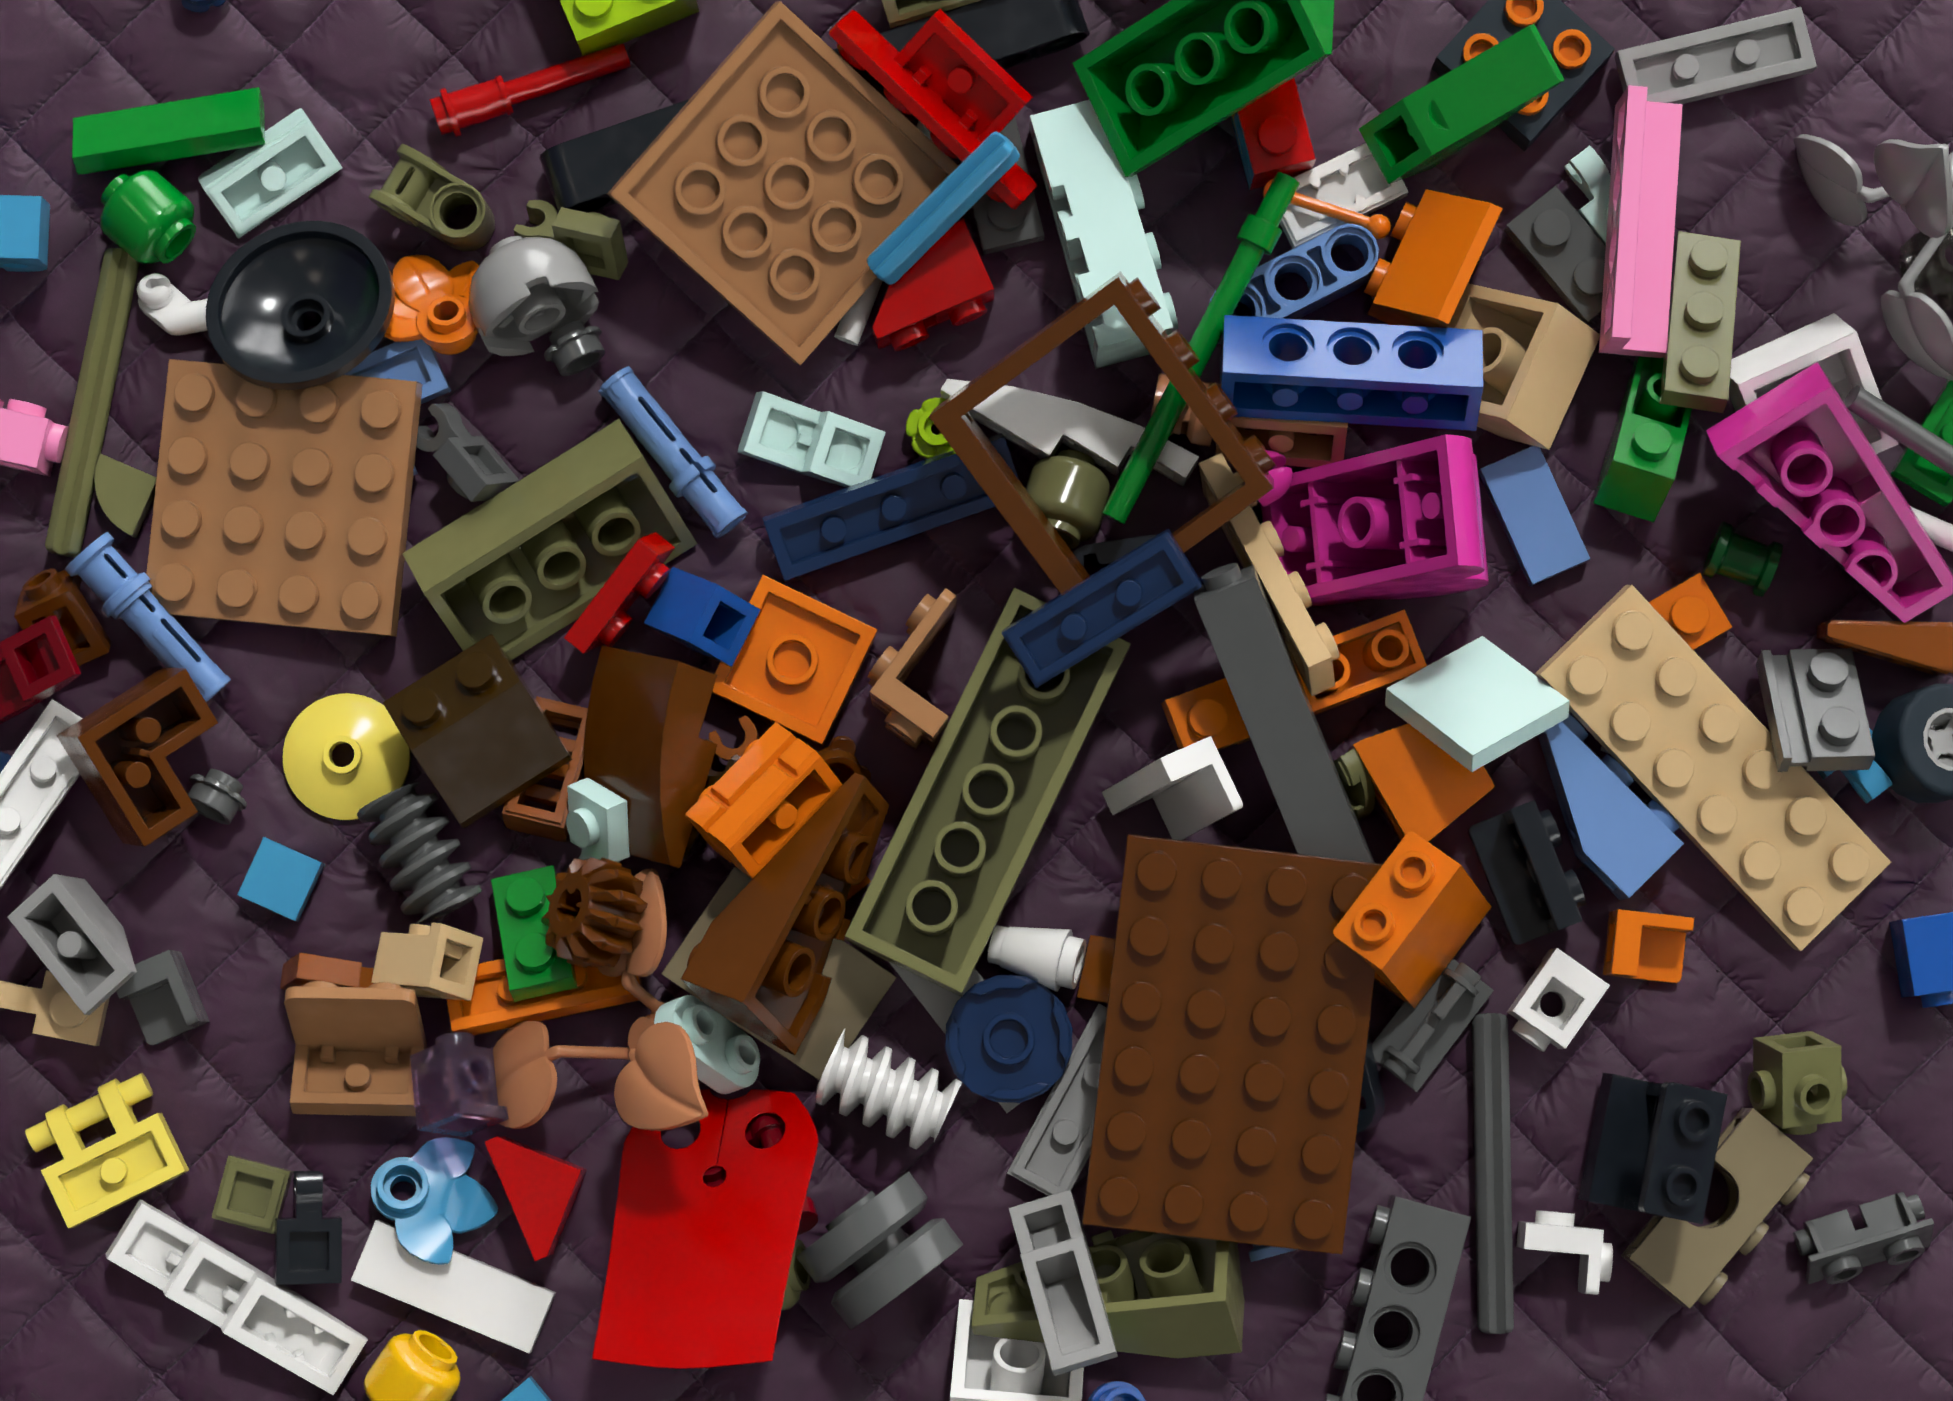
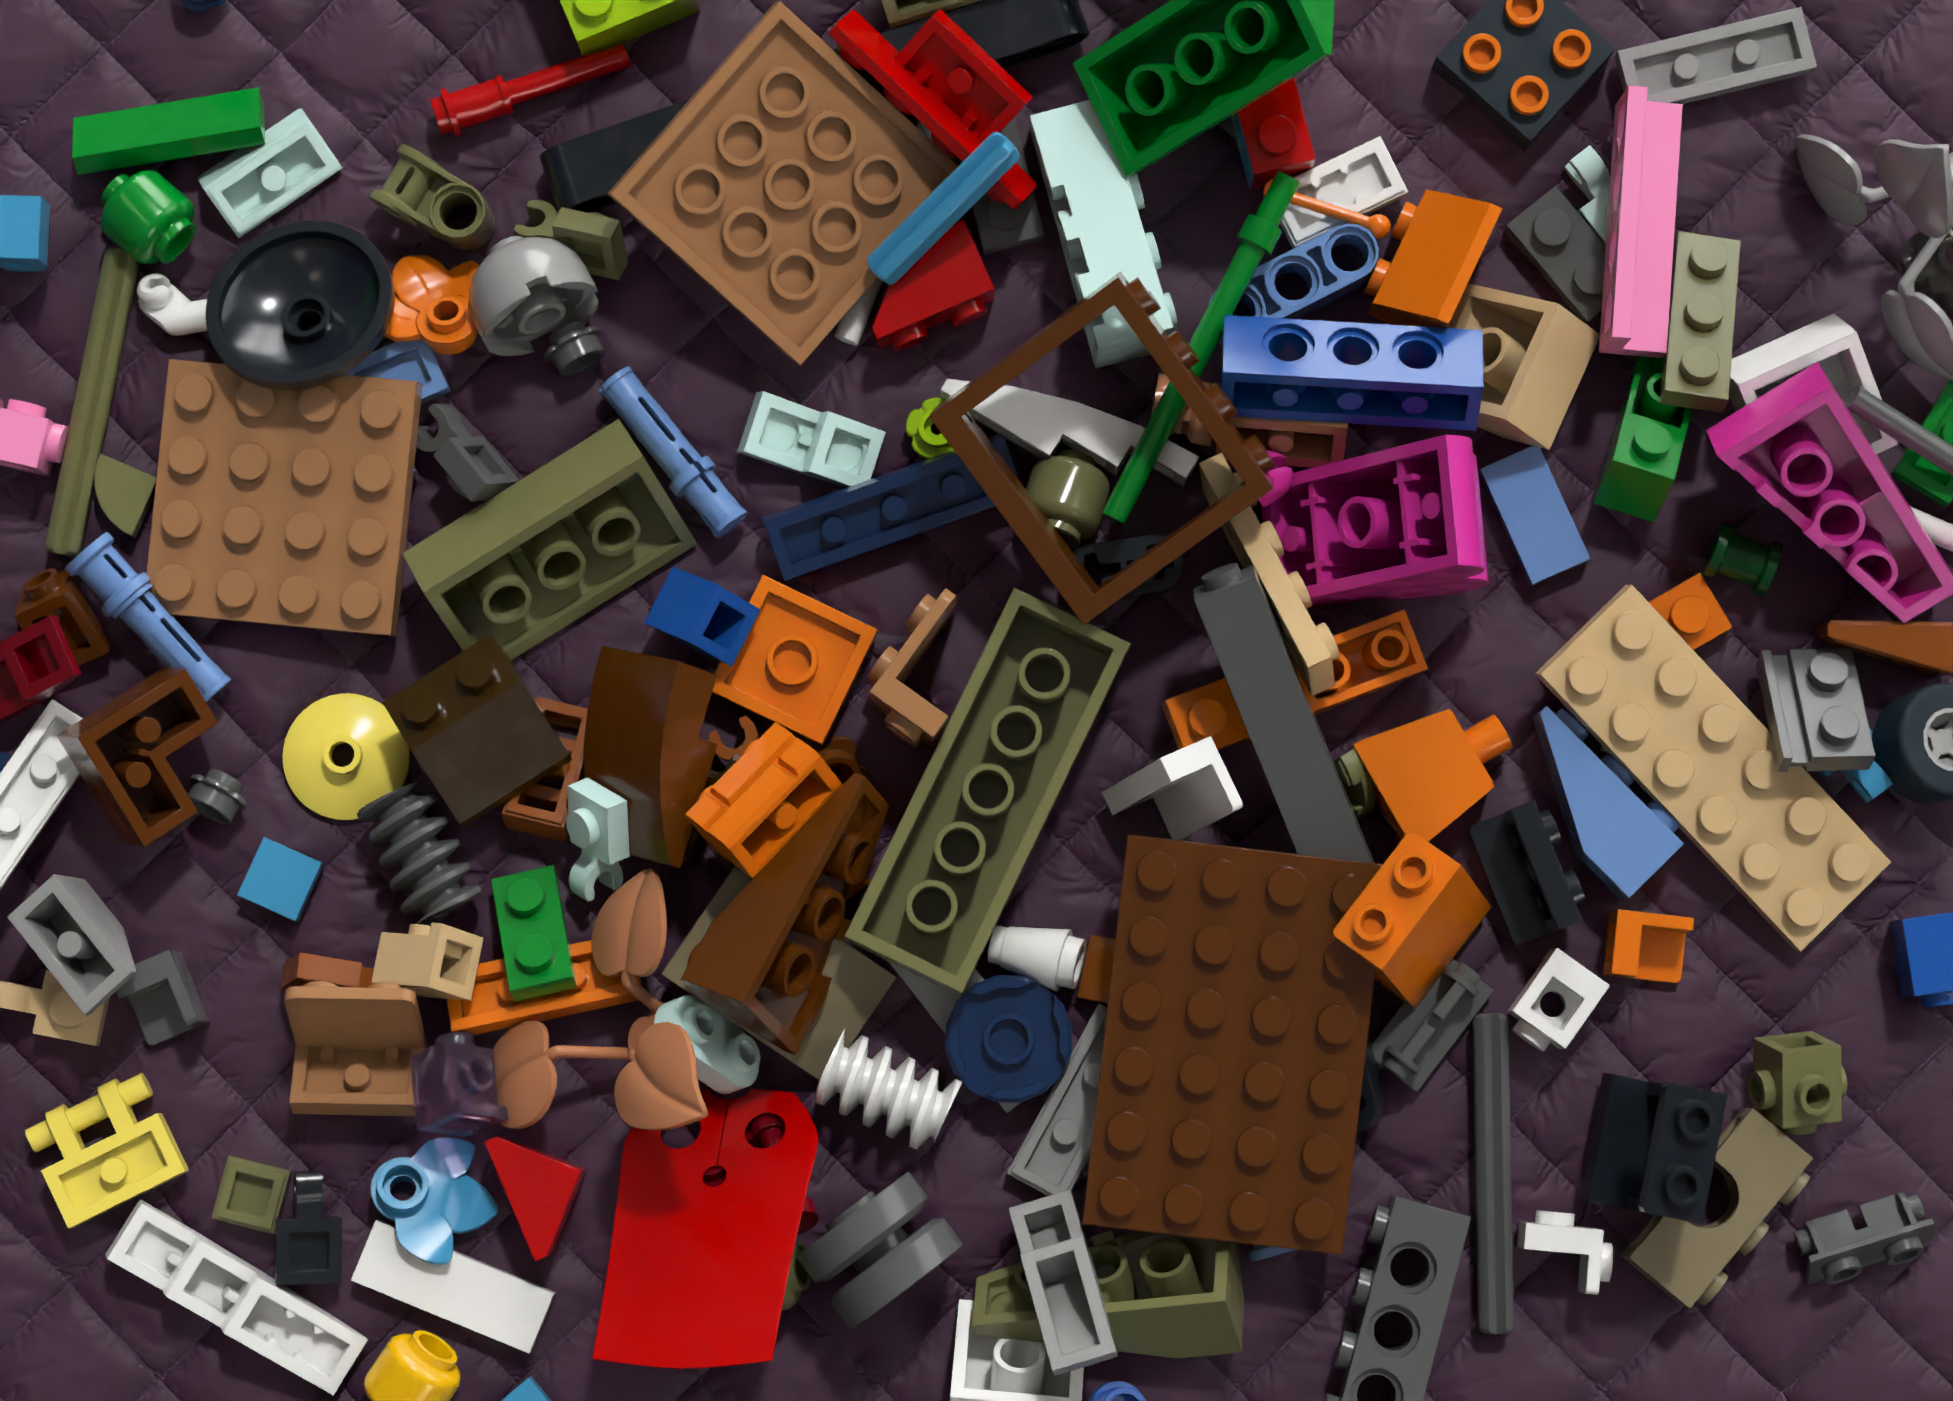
reddish brown gear [541,857,648,968] -> none
red plate [564,532,675,654] -> none
dark blue tile [1002,529,1203,688] -> none
green slope [1359,24,1565,184] -> none
light aqua tile [1385,636,1570,772] -> none

